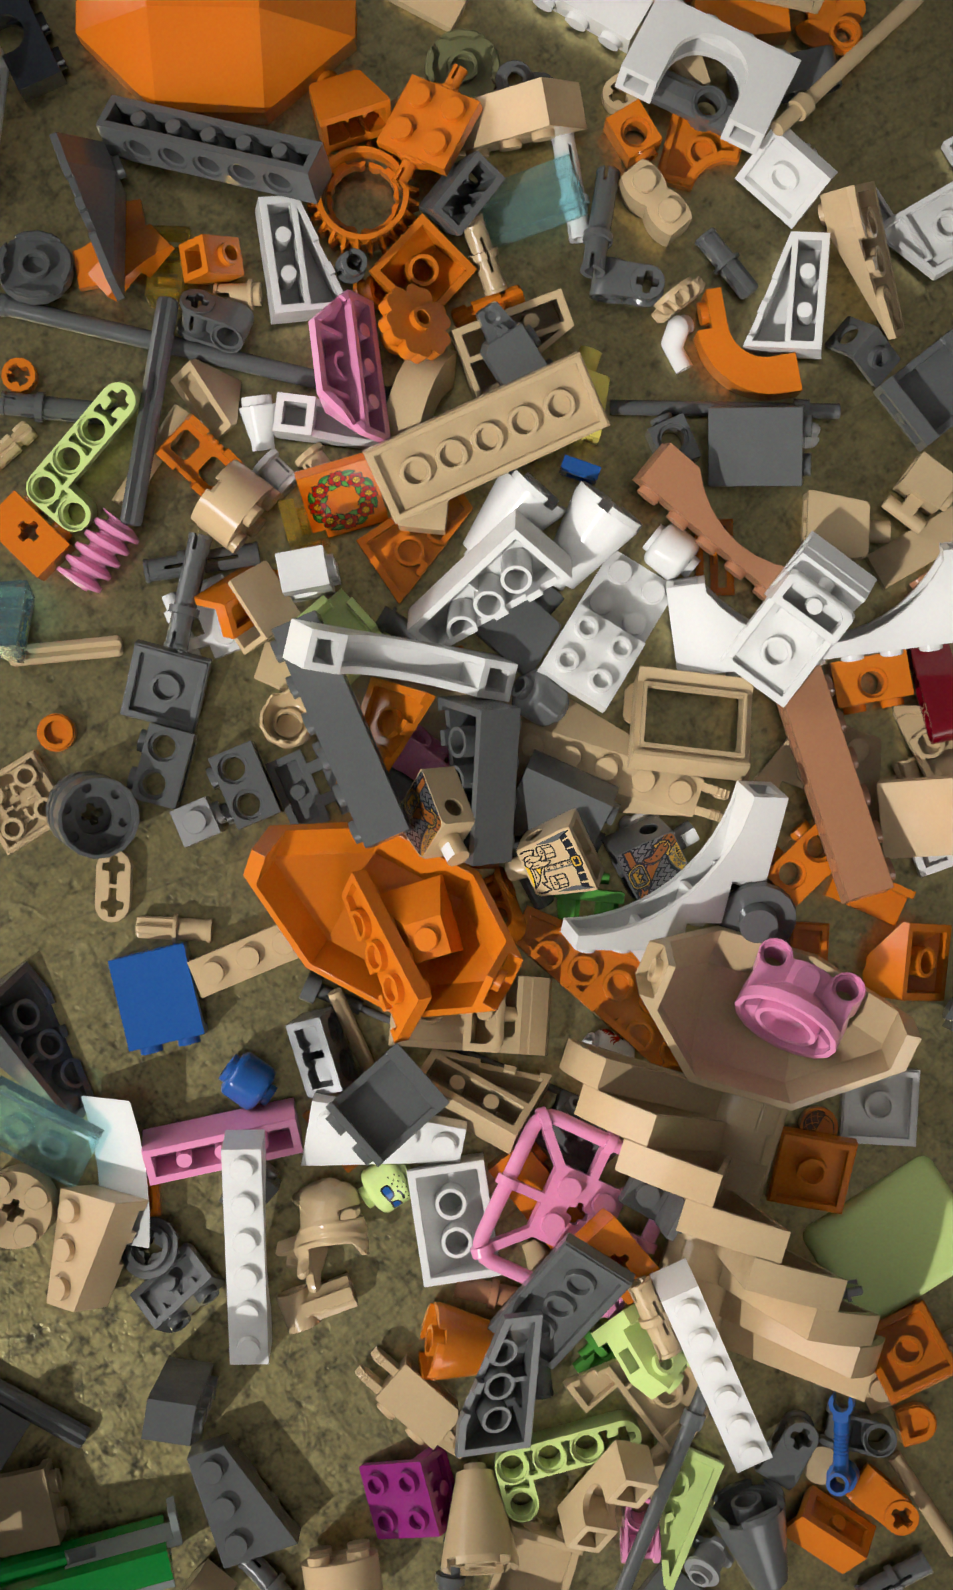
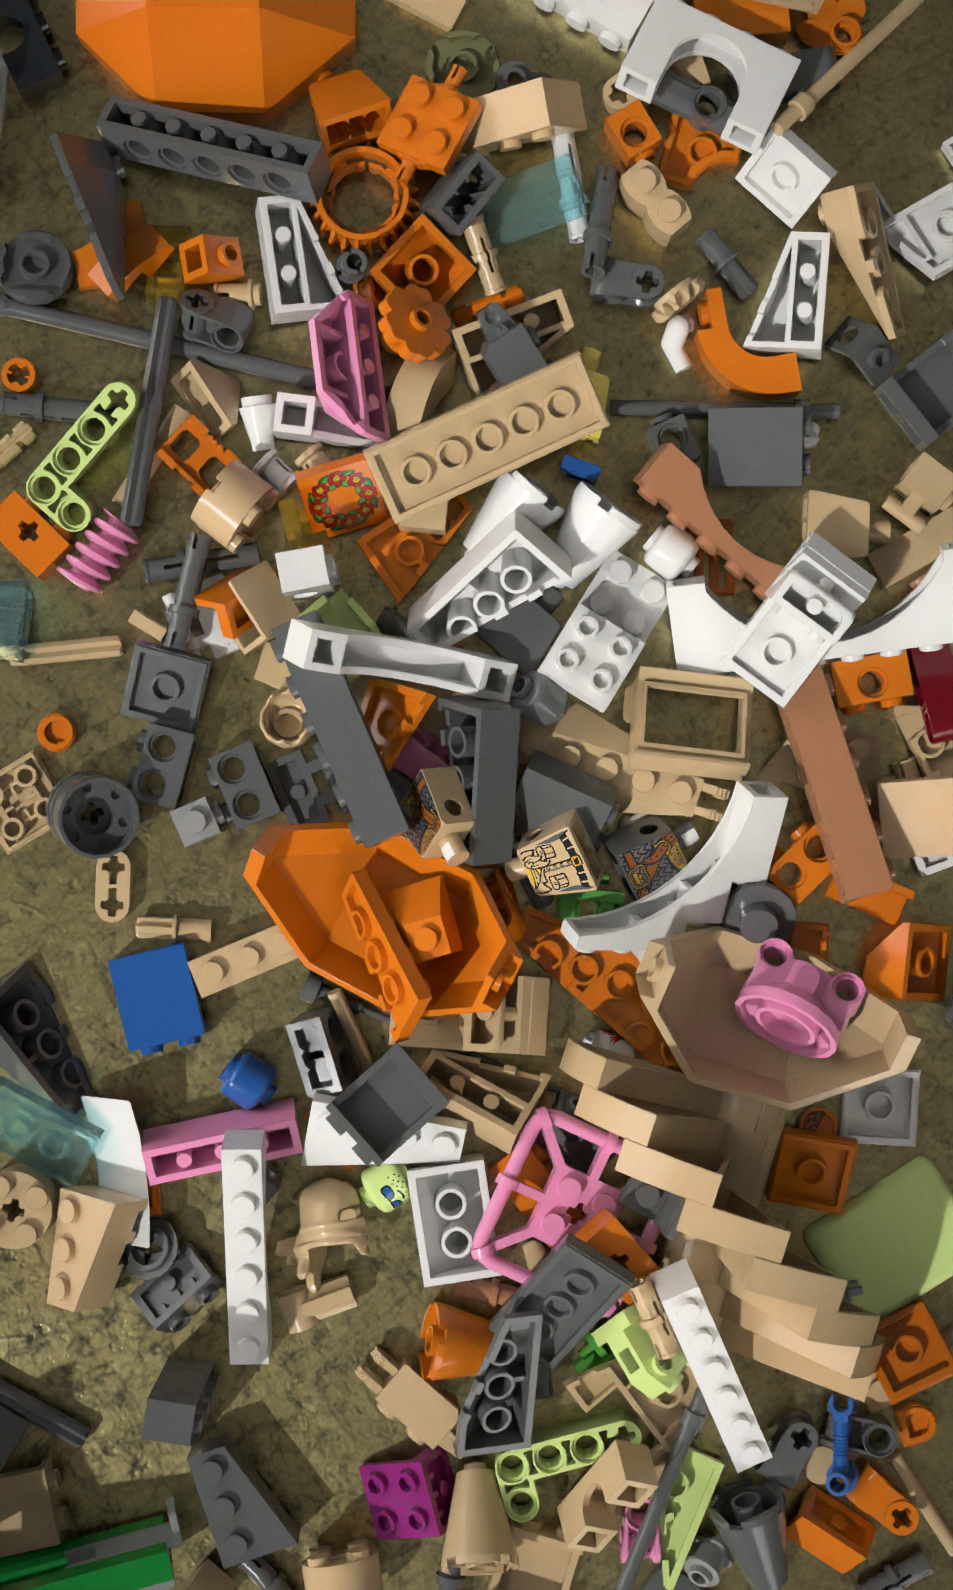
none -> tan tile [128,609,168,643]

